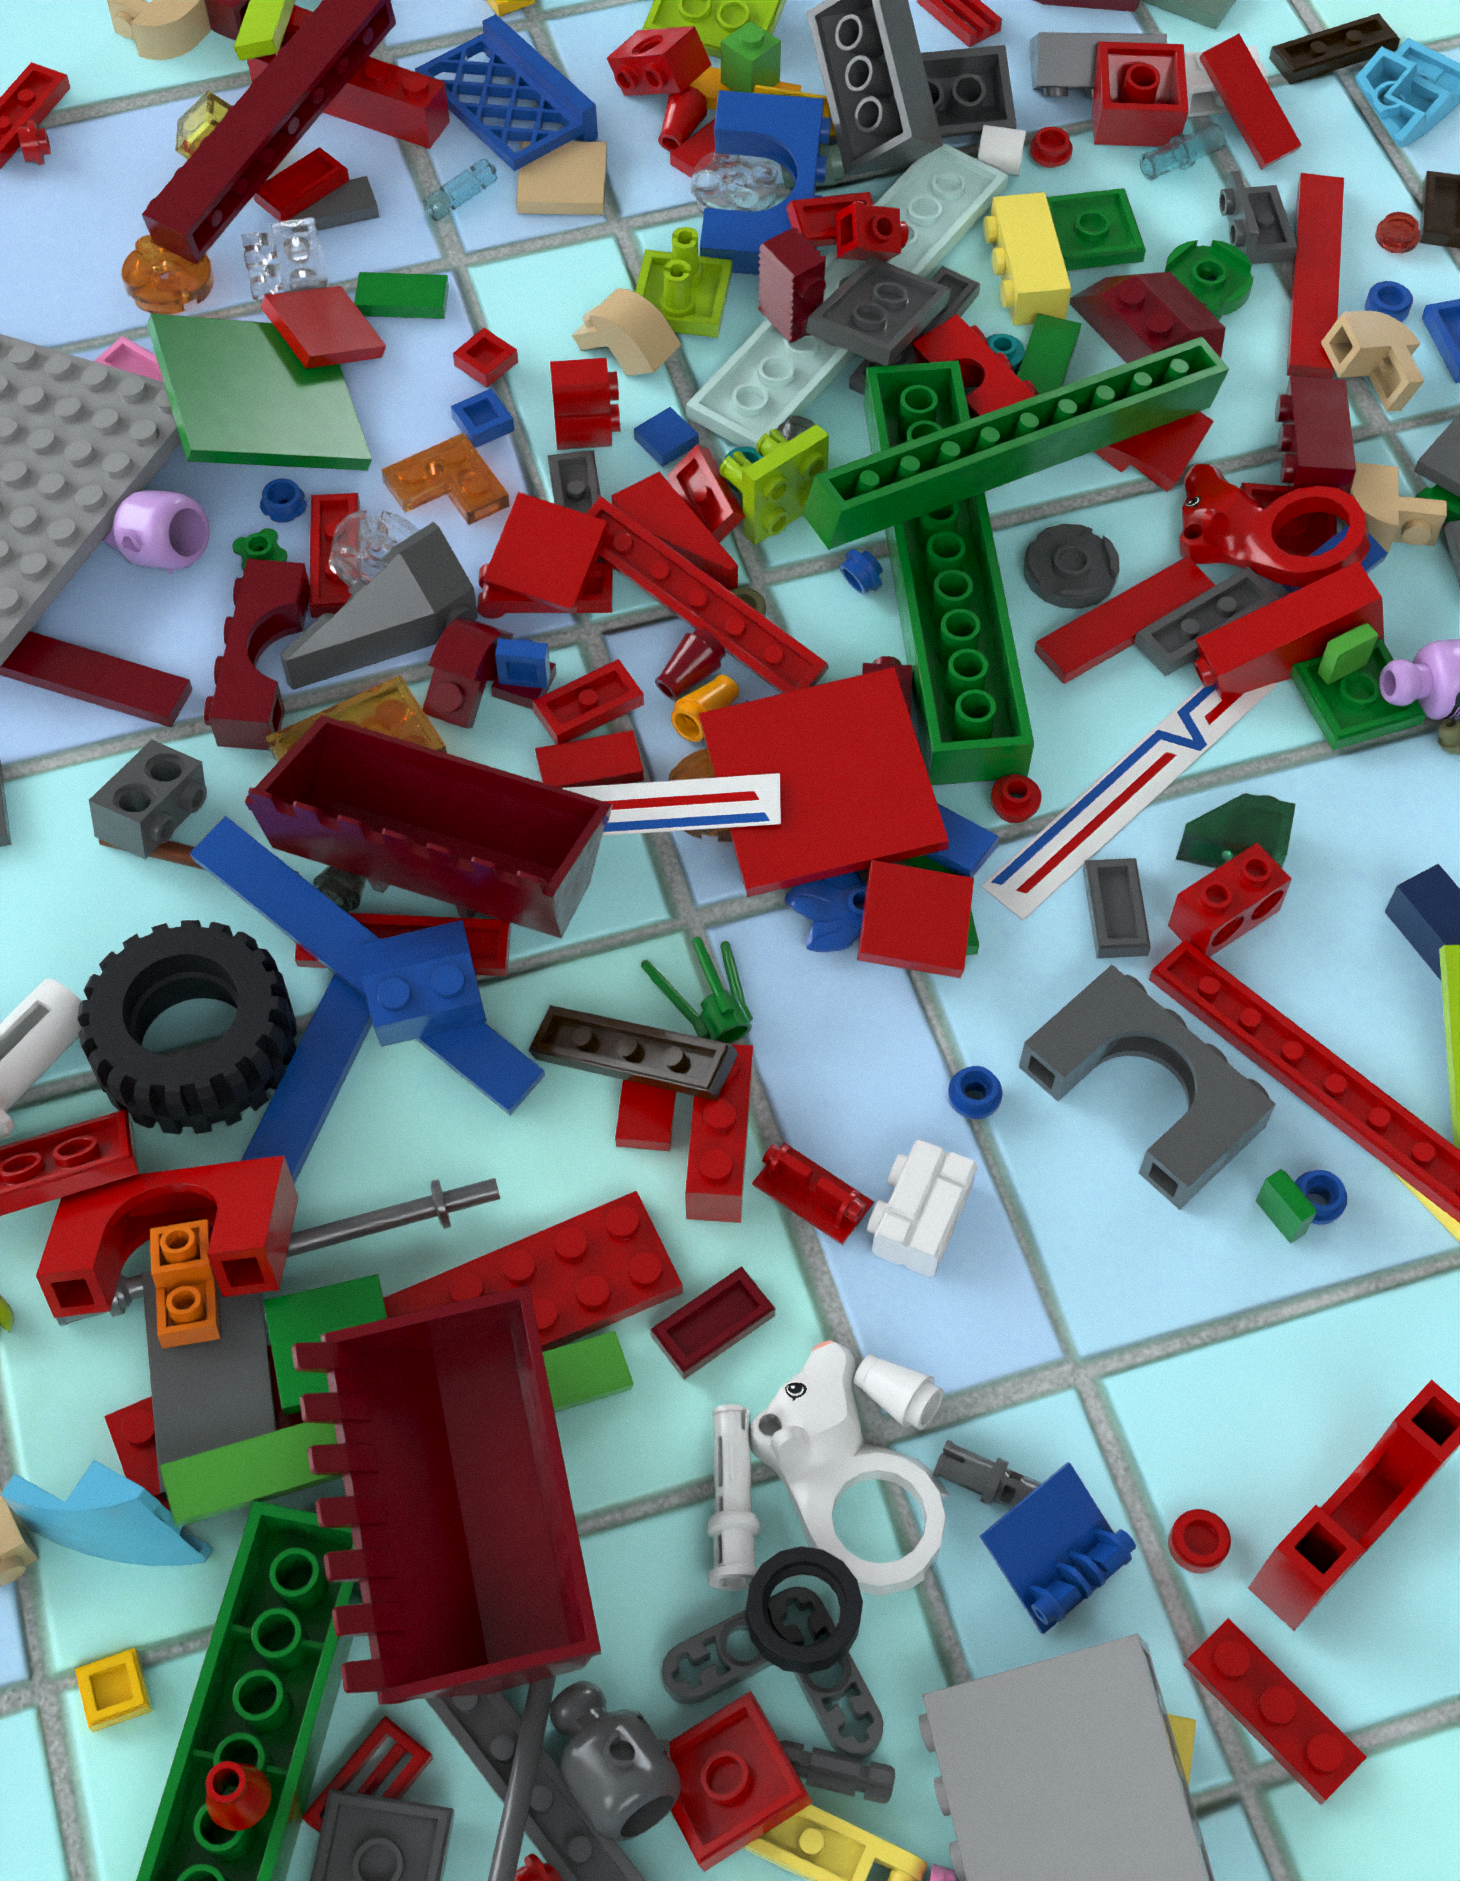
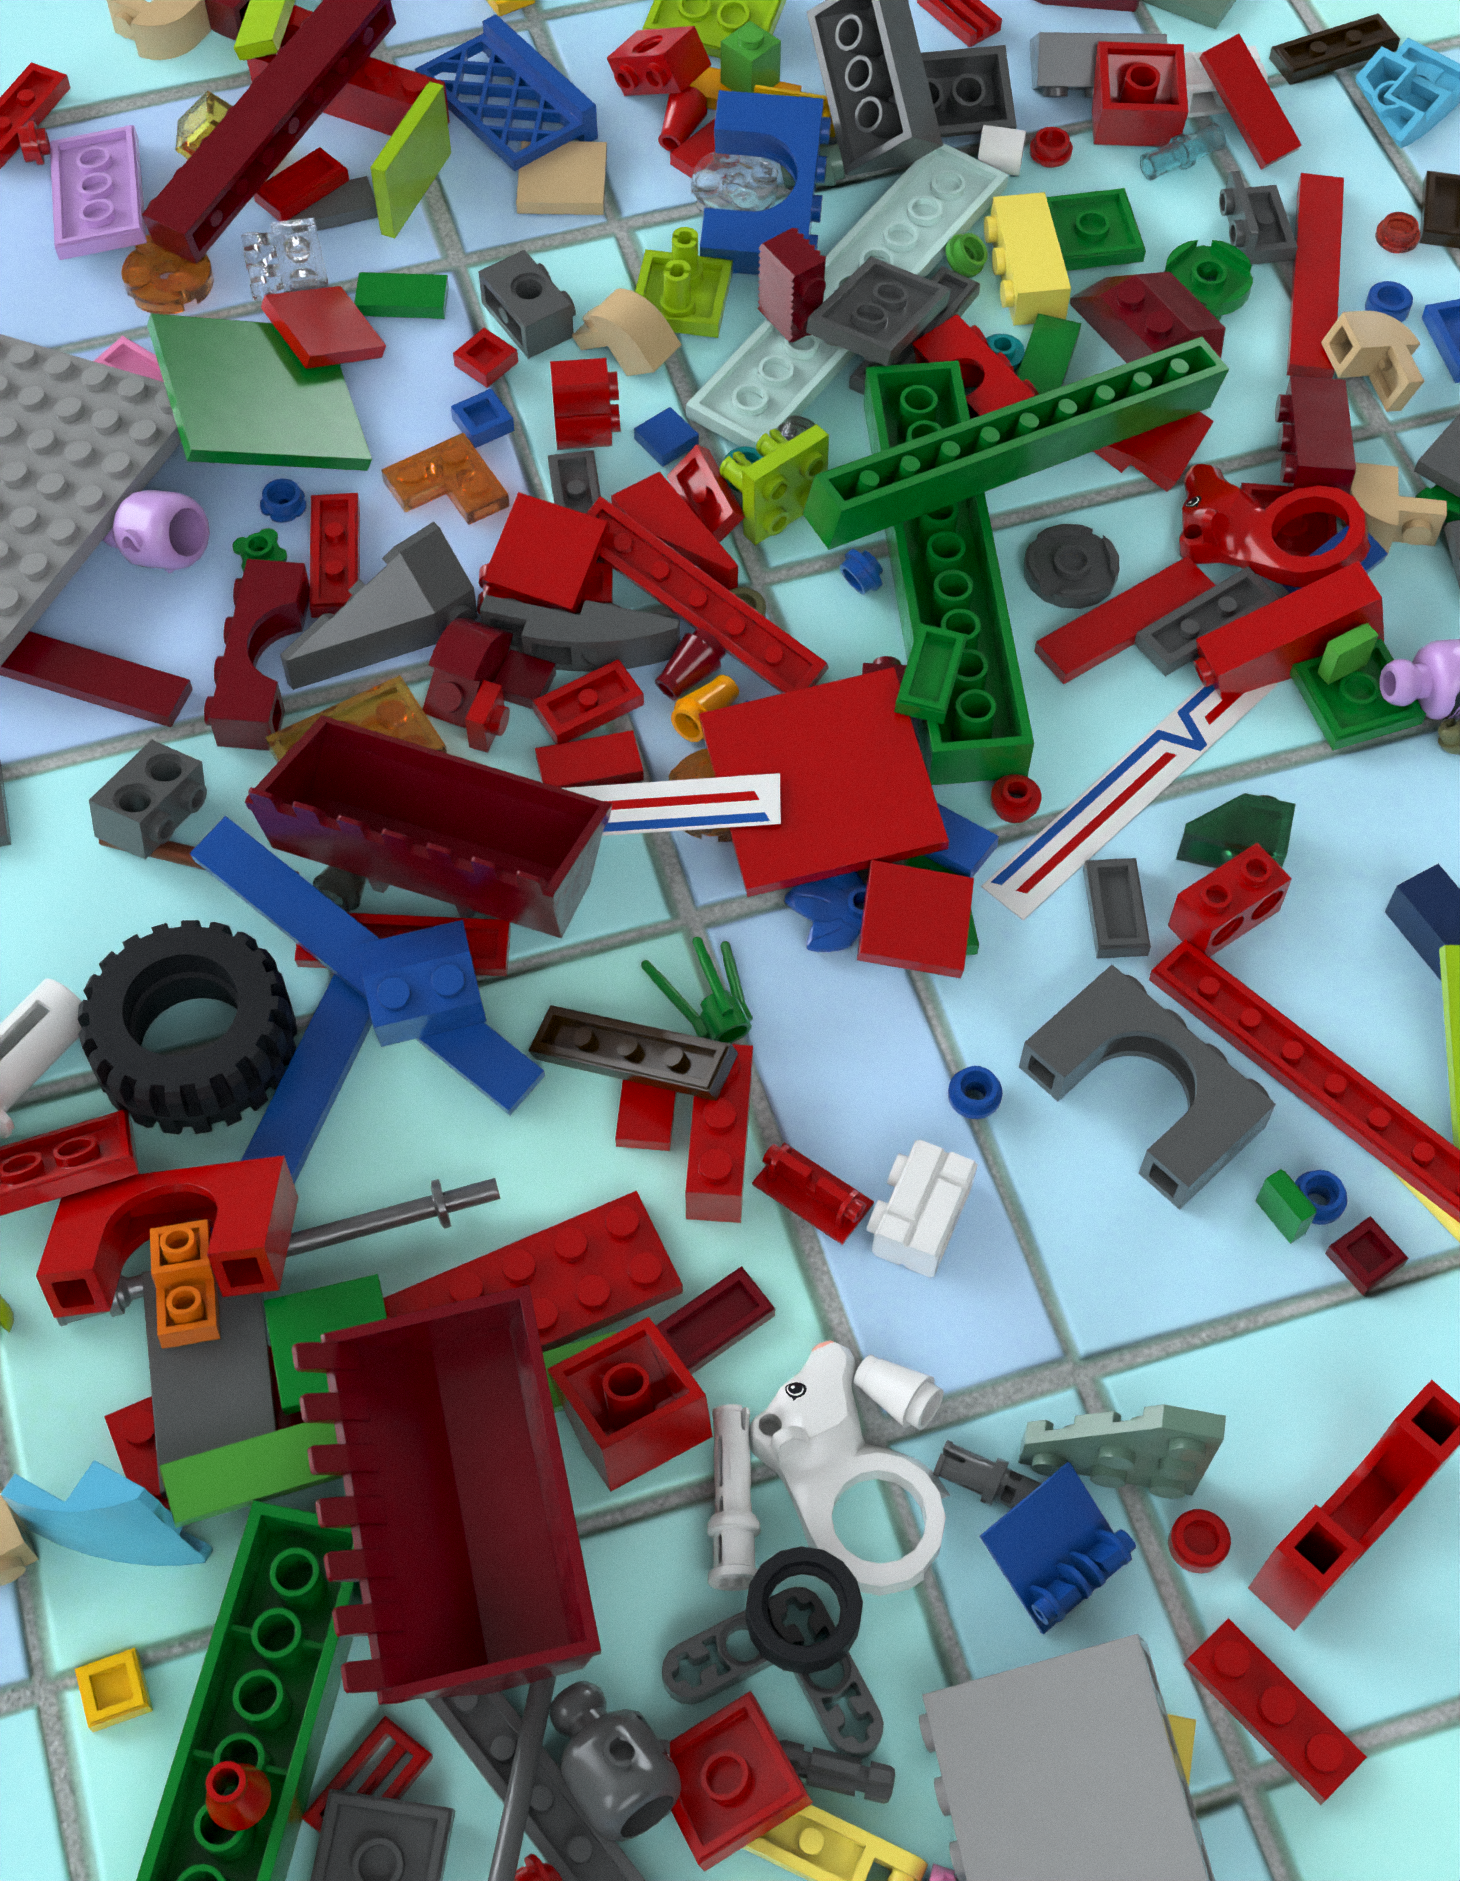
clear plate [328,510,419,587] -> none
clear light blue axle [423,159,498,221] -> none
blue plate [495,638,551,689] -> none
red tile [786,192,874,247] -> none
red brick [835,201,909,262] -> none
none -> lavender tile [50,125,147,260]
none -> lime tile [370,82,451,239]
none -> red plate [465,680,510,753]
none -> dark grey brick [478,250,576,359]
none -> dark grey slope [480,595,680,672]
none -> red slope [547,1317,713,1492]
none -> green tile [894,623,968,724]
none -> bright green plate [946,233,988,278]
none -> sand green plate [1018,1404,1226,1499]
none -> dark red tile [1325,1216,1409,1296]

